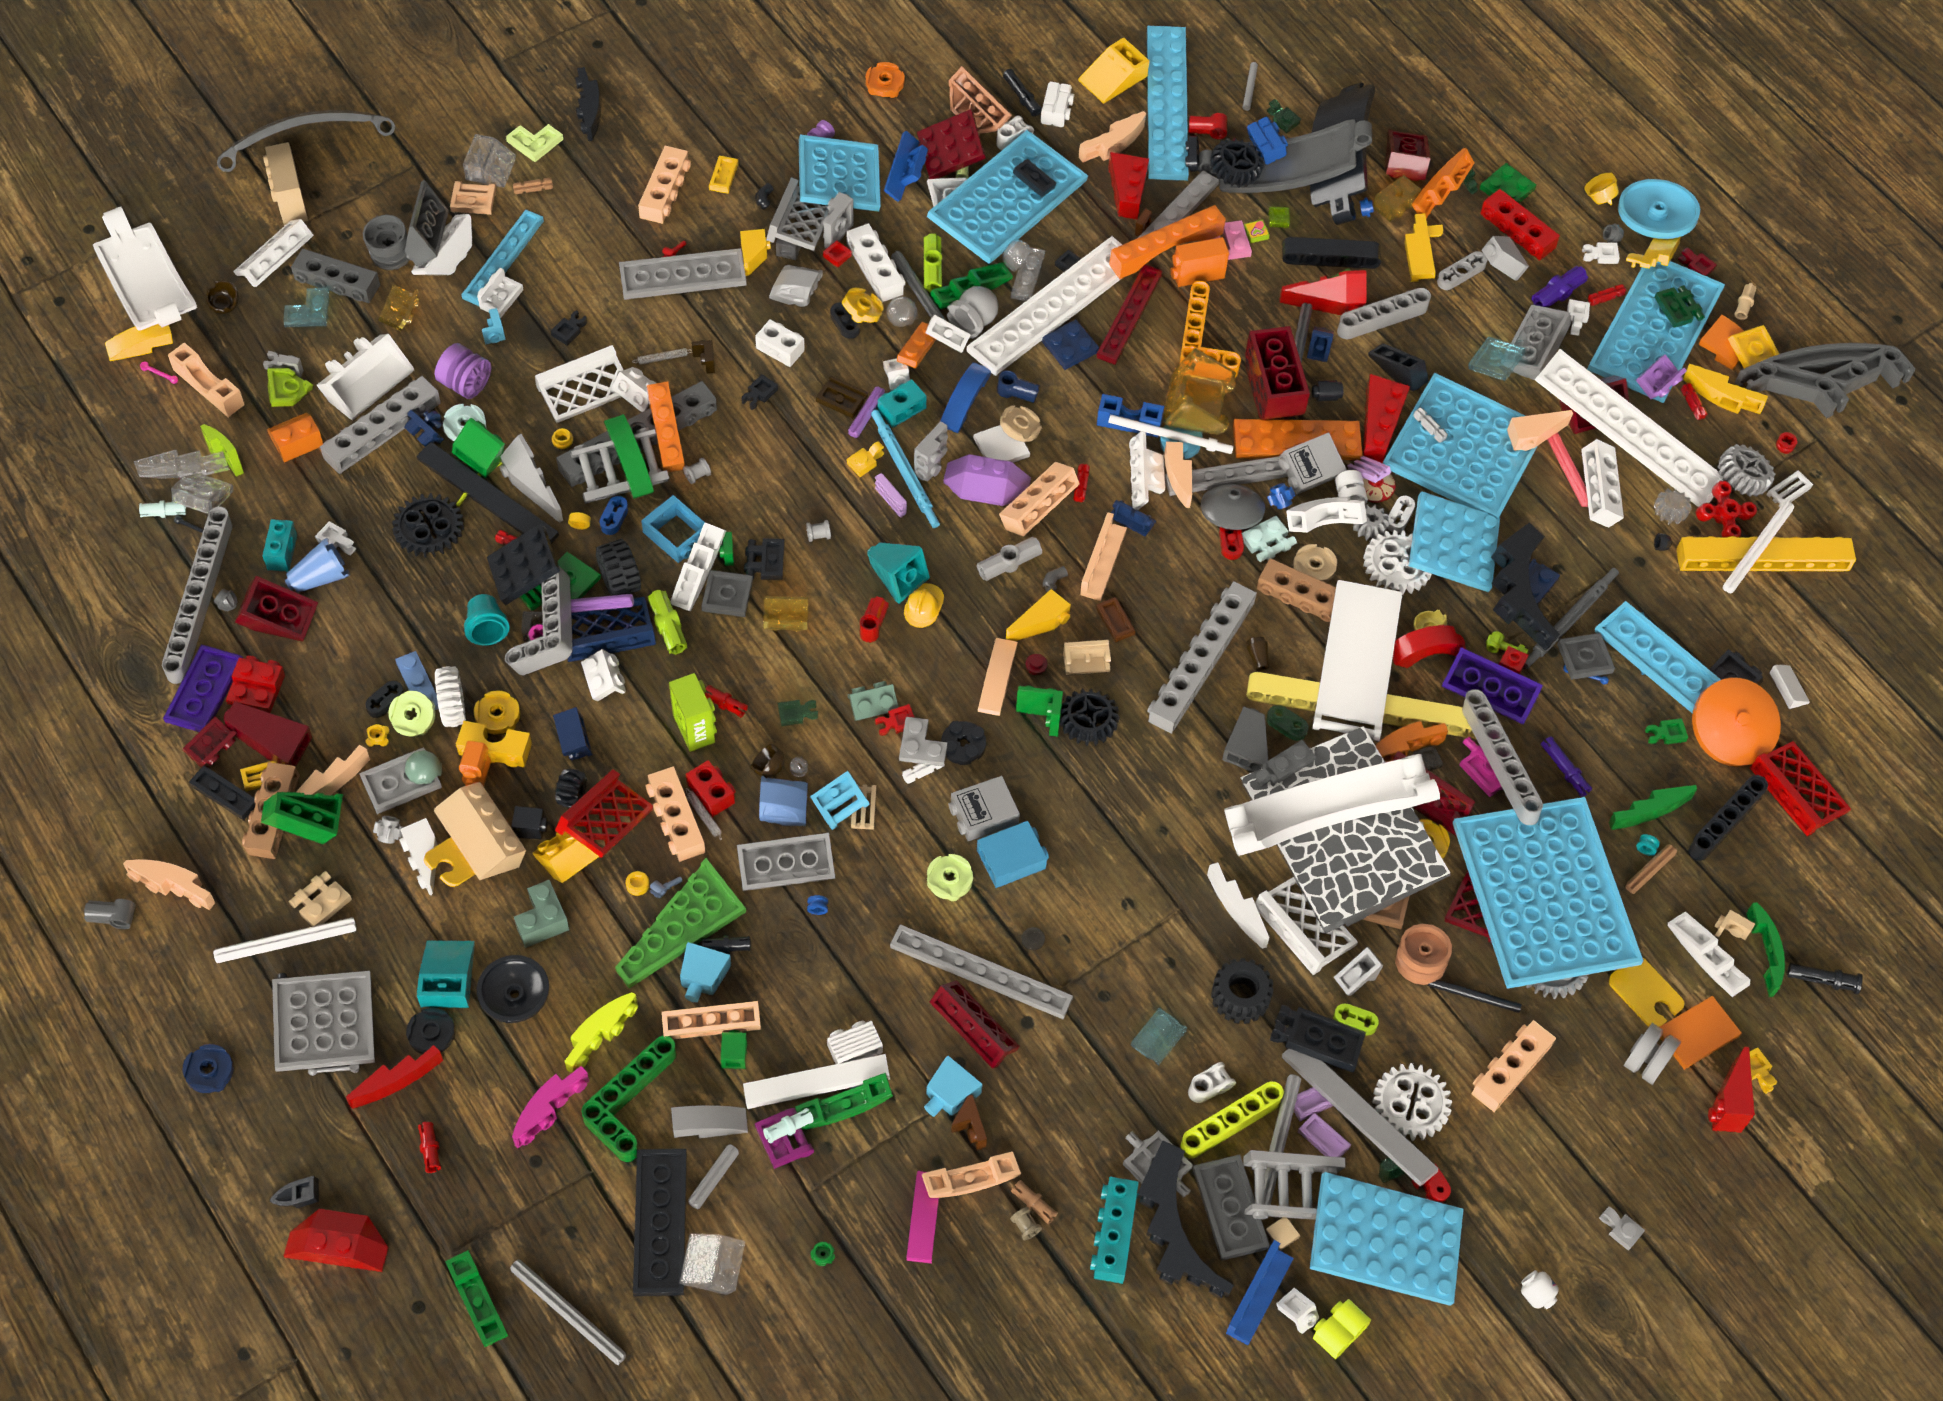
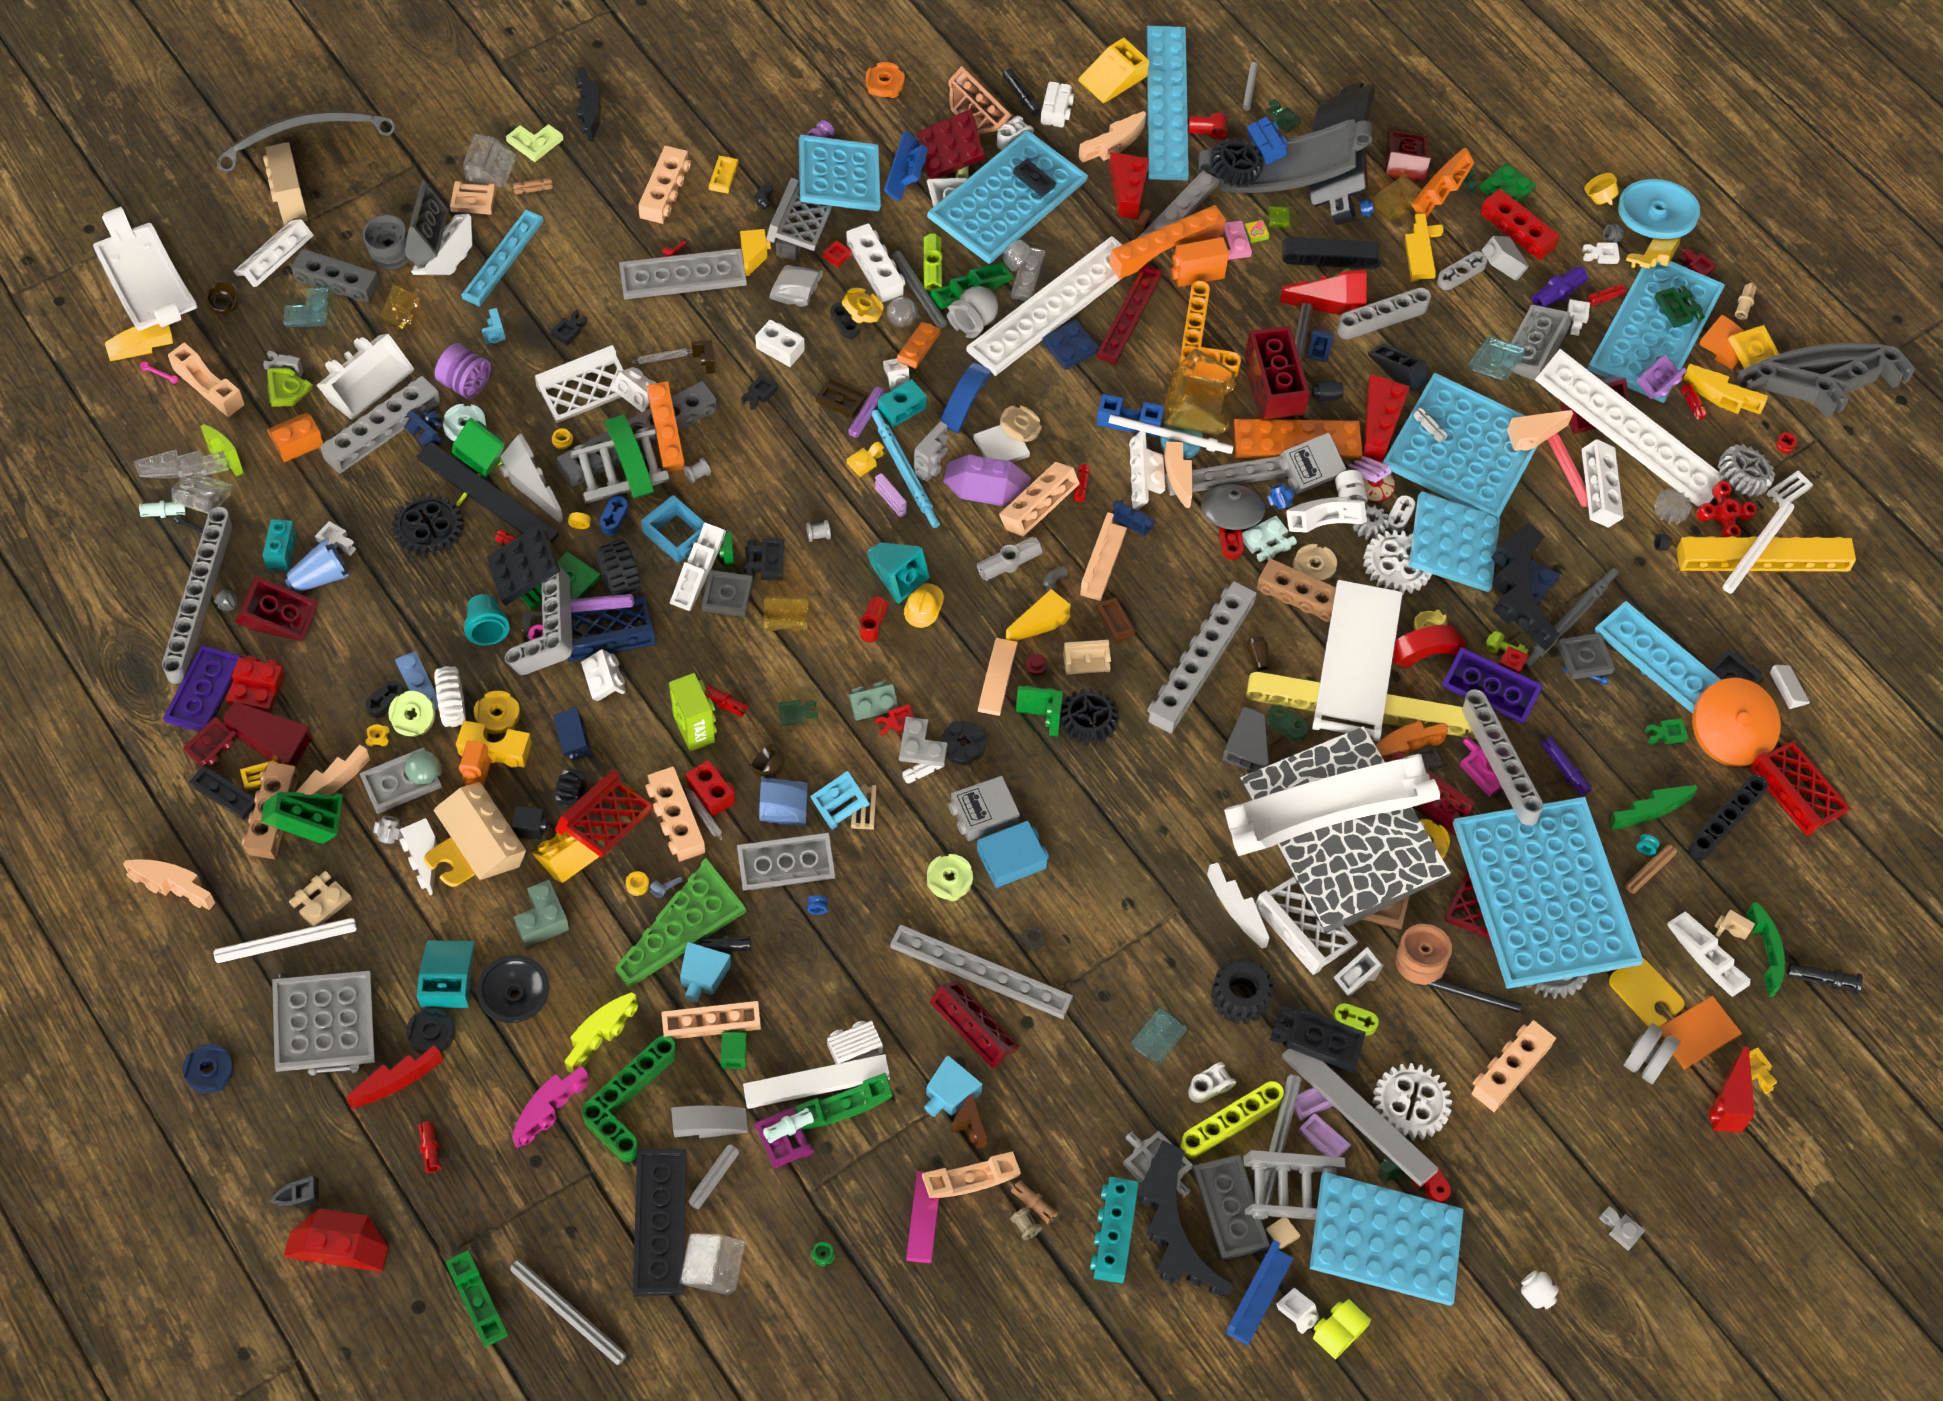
dark grey piece [84,899,136,929] -> none
white bracket [477,268,523,318] -> none
lime piece [648,590,687,655] -> none
clear hinge [790,757,808,777] -> none
light grey plate [823,192,853,249] -> none
white slope [925,315,971,353] -> none
dark blue piece [997,370,1040,403] -> none
black tile [1055,250,1081,272] -> none
black plate [1185,136,1199,172] -> none
dark grey hinge [1255,740,1316,787] -> none

